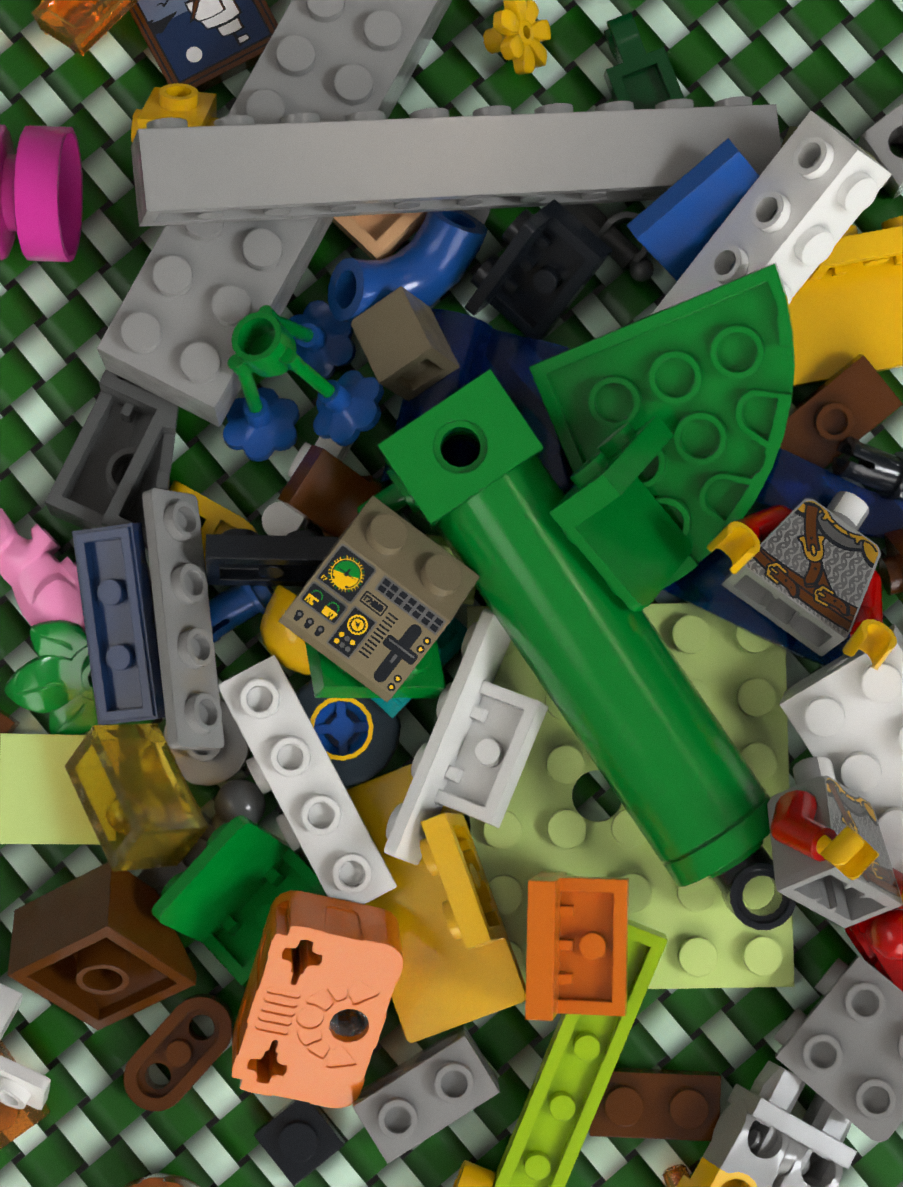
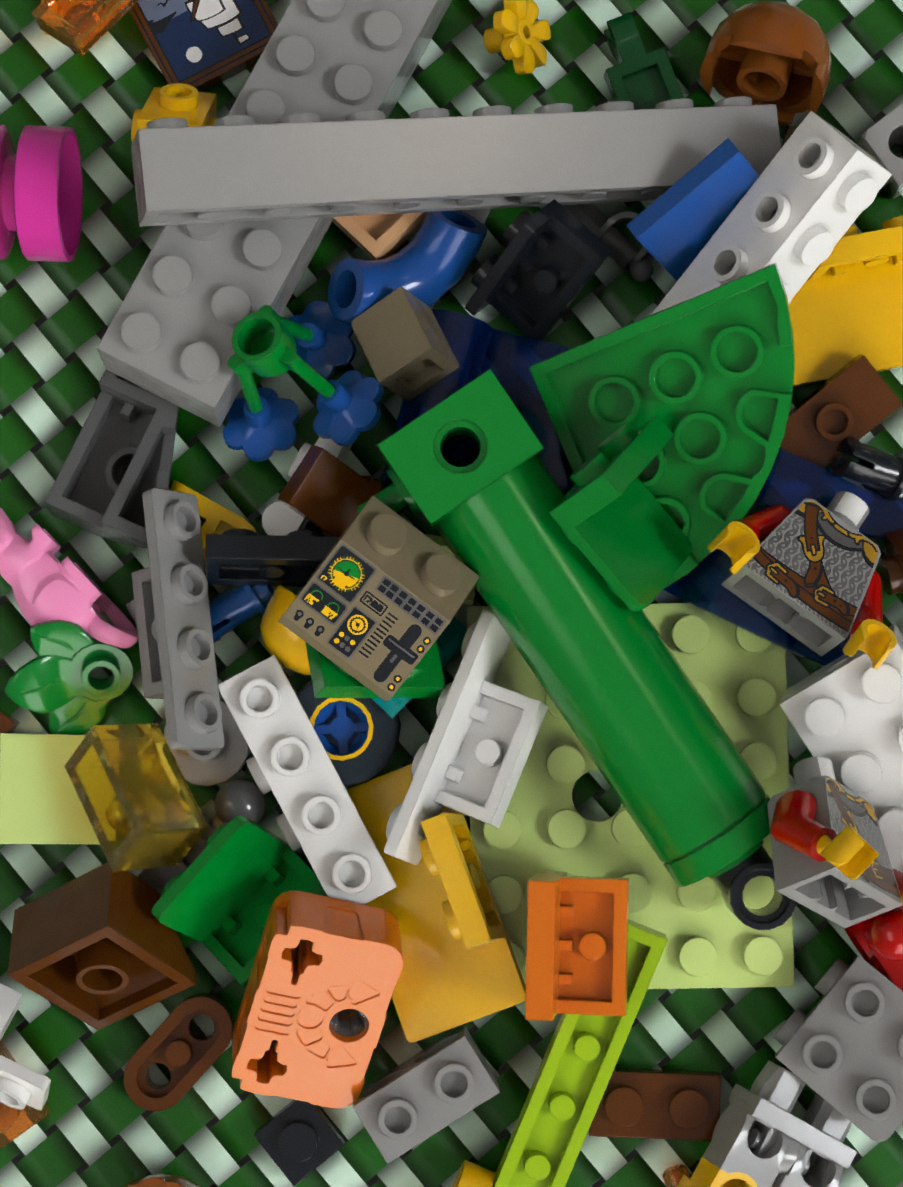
dark blue tile [72,523,165,726] -> none
none -> dark orange cylinder [700,1,832,126]

